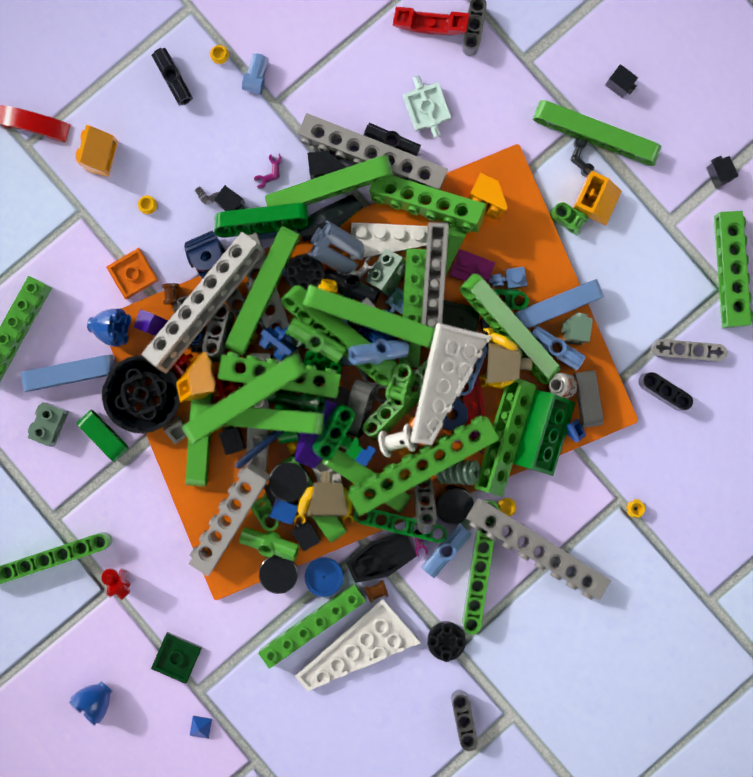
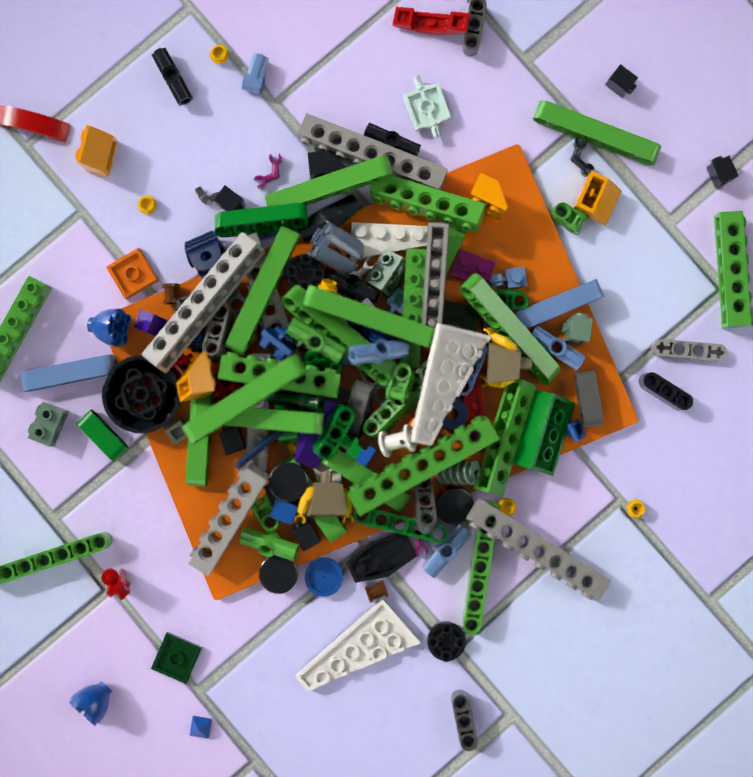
bright green brick [258,583,366,669] -> none
light grey head [548,373,578,399] -> none

